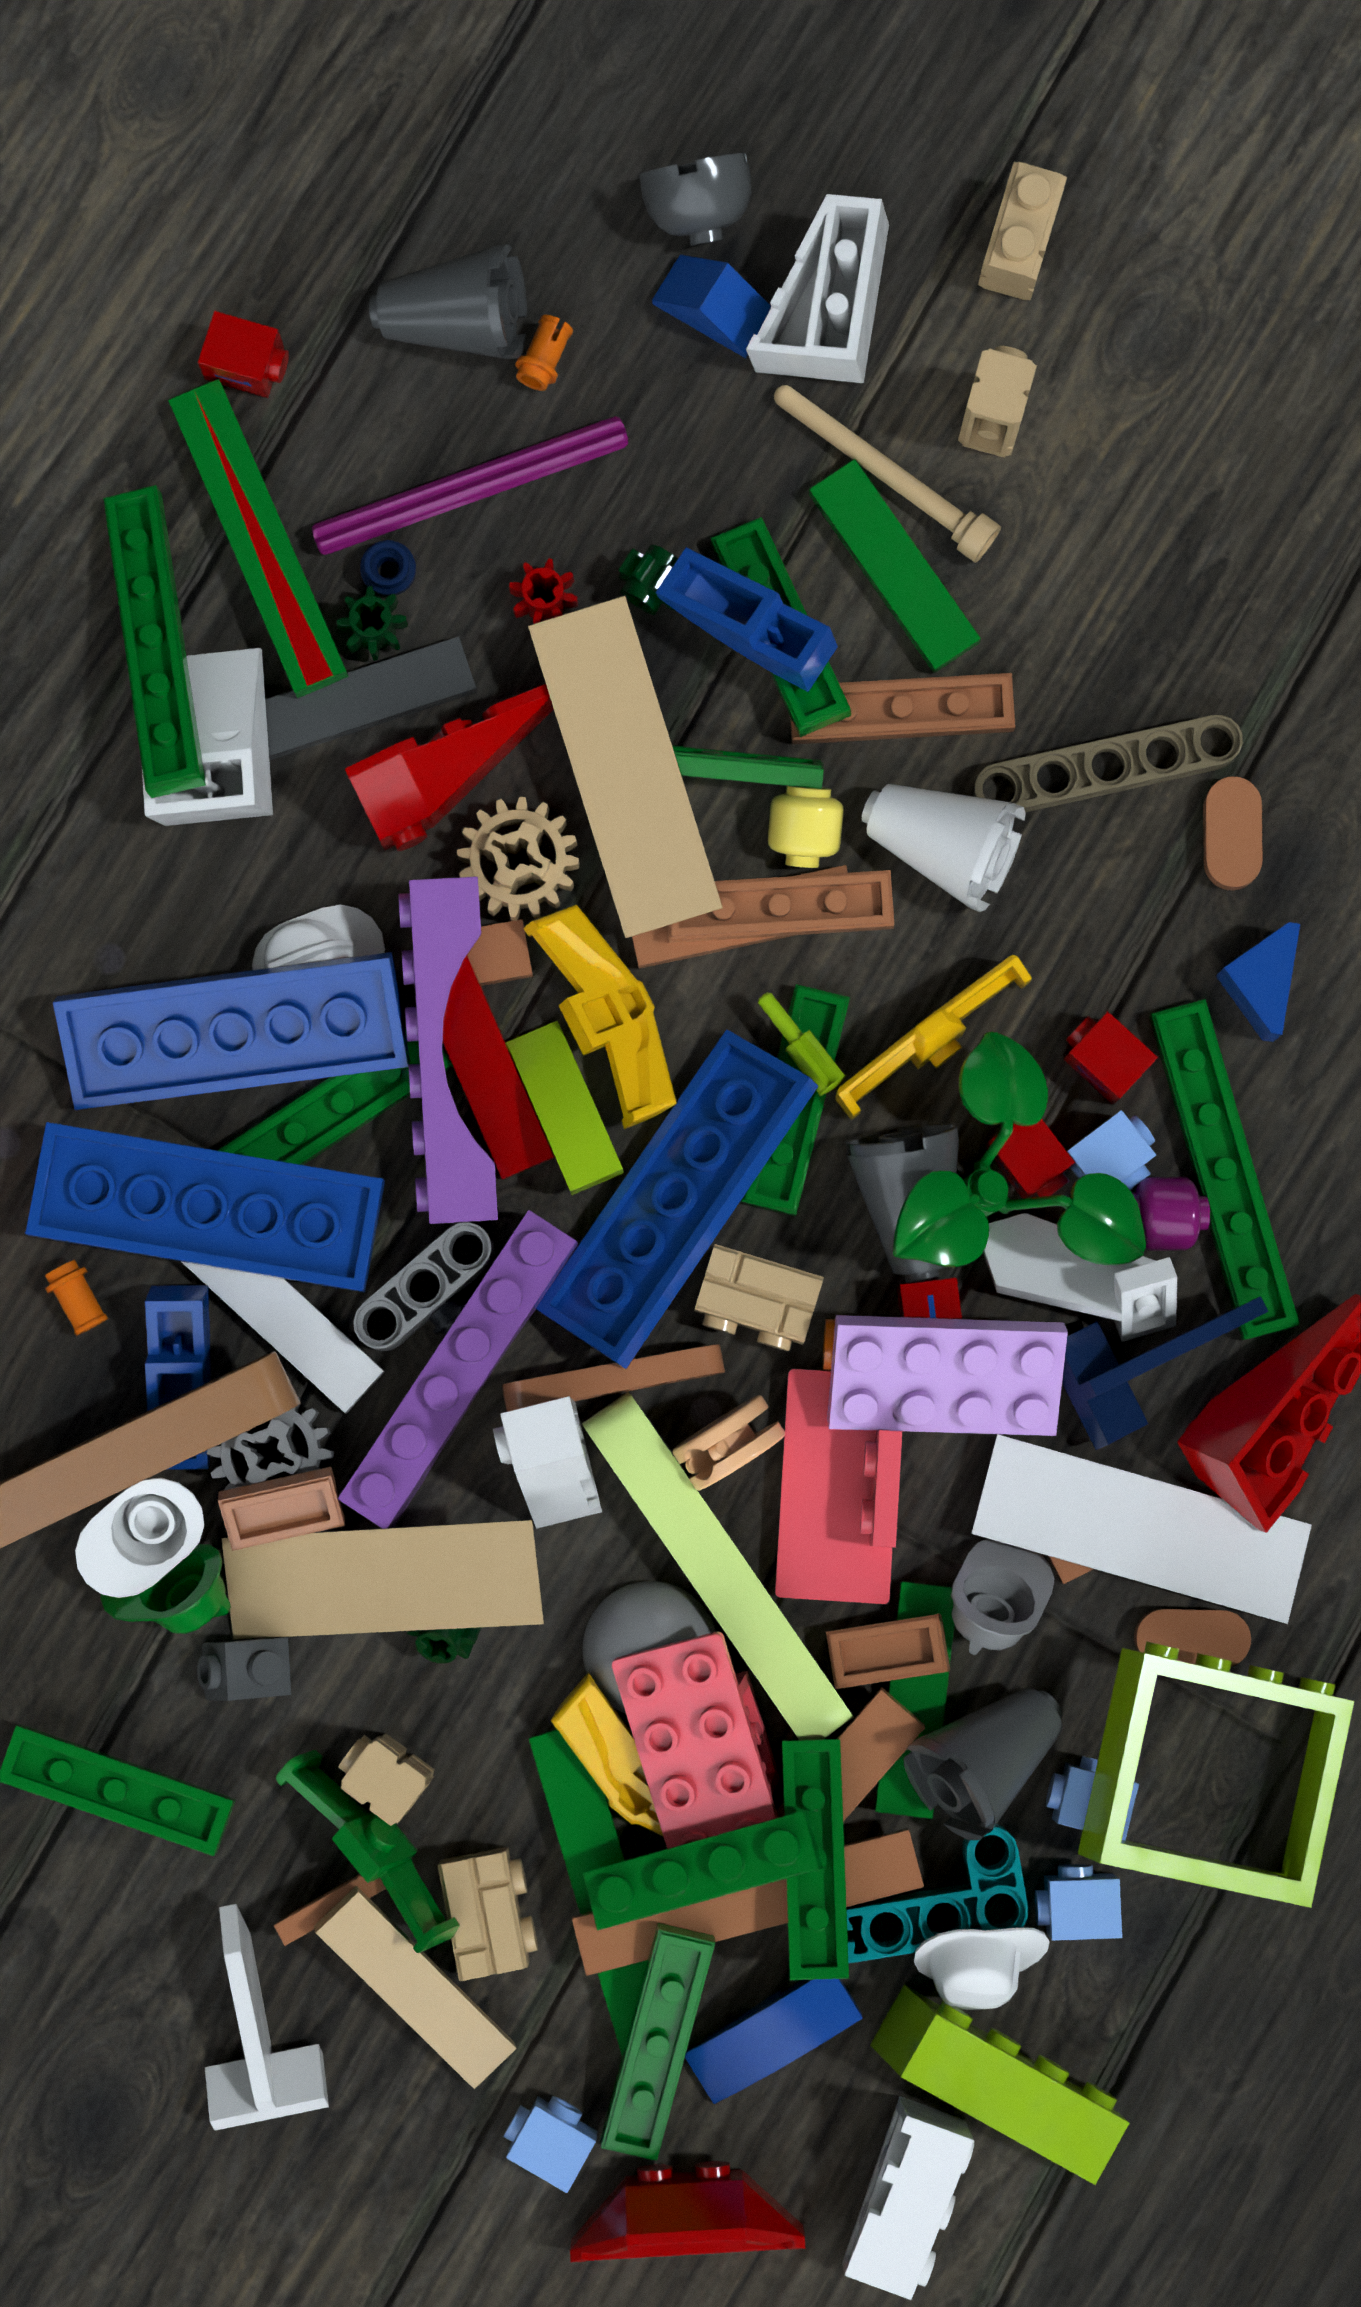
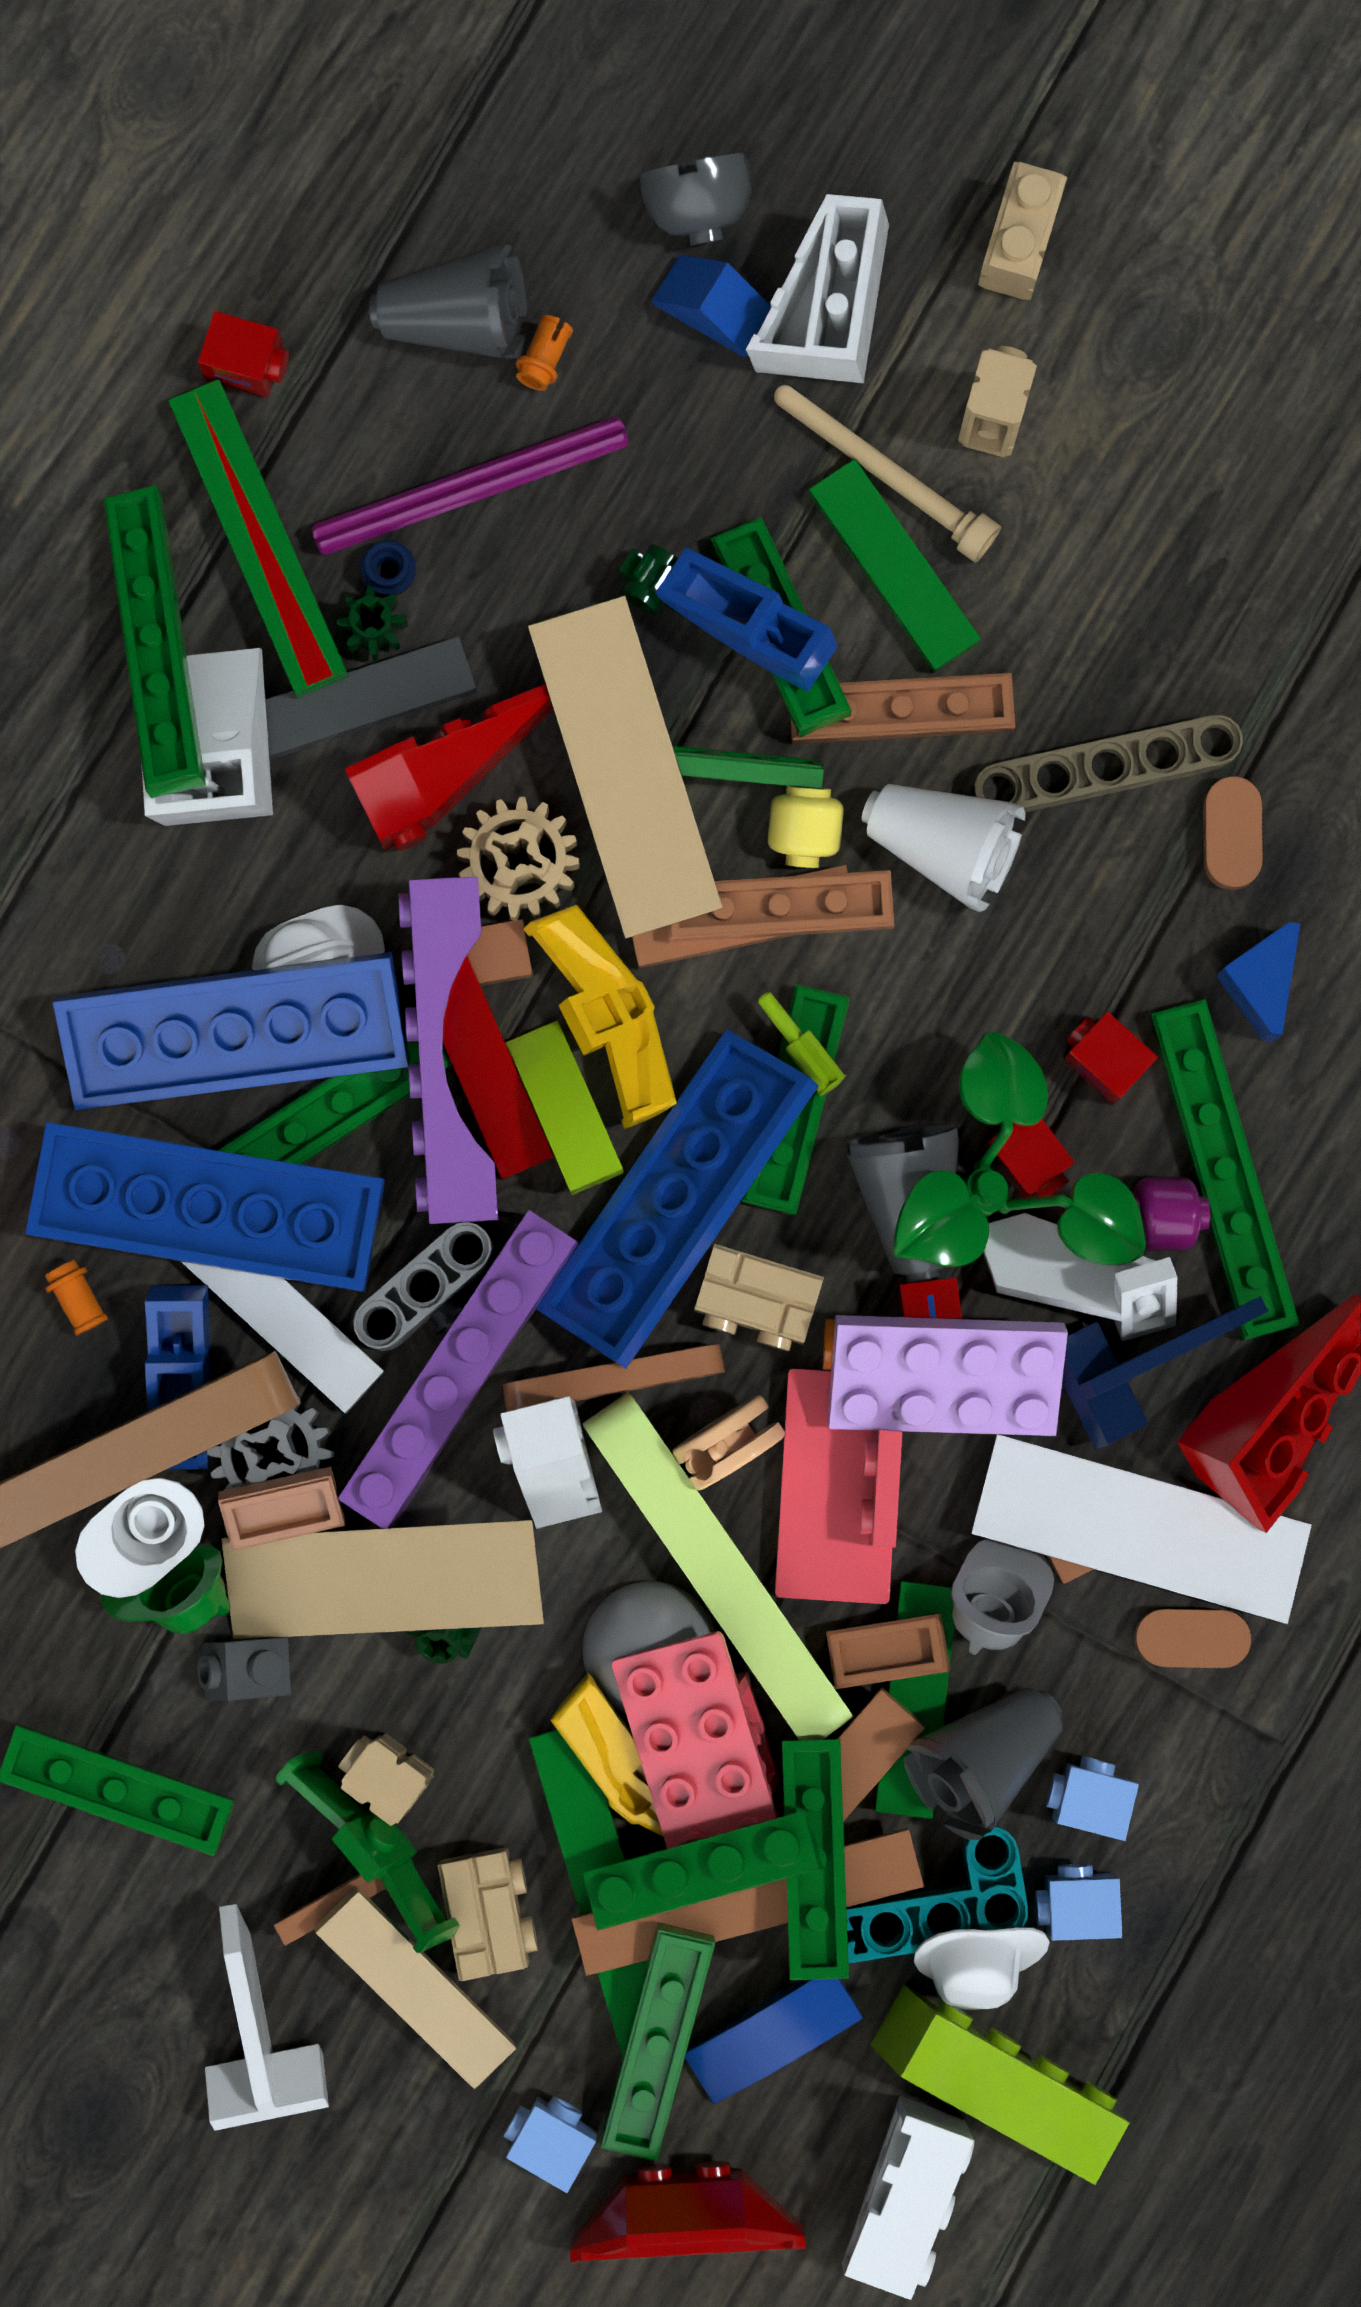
red gear [509,558,578,624] -> none
yellow plate [835,955,1032,1120] -> none
light blue brick [1067,1110,1156,1190] -> none
lime window [1078,1641,1354,1908] -> none

